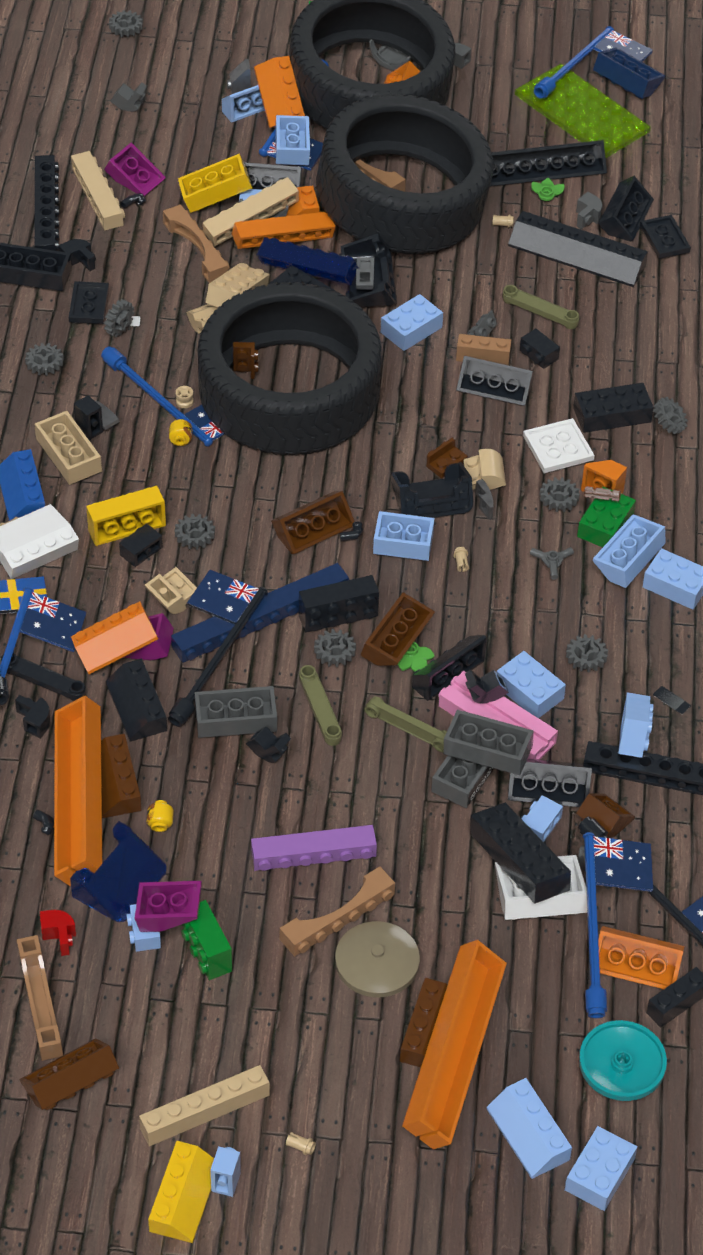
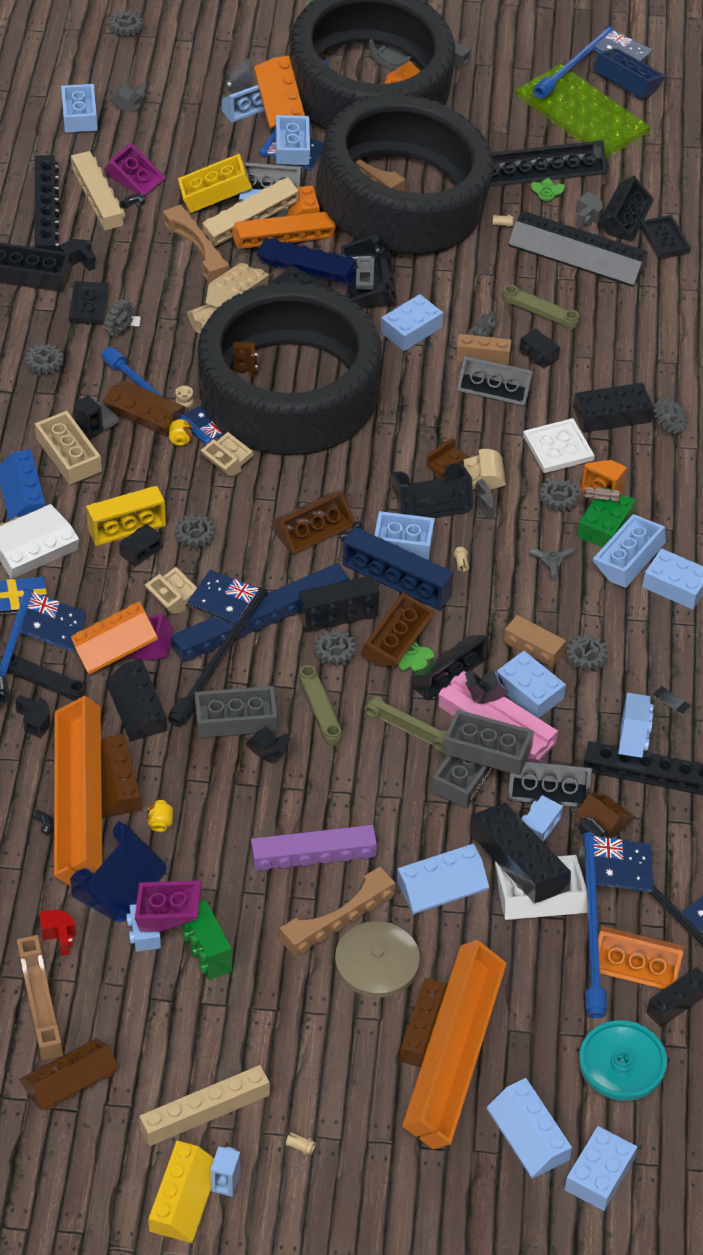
none -> light blue brick [61,84,97,132]
none -> reddish brown slope [103,380,186,437]
none -> tan brick [201,432,254,476]
none -> dark blue brick [343,527,454,611]
none -> light blue slope [397,844,489,914]
none -> medium nougat brick [504,615,566,667]

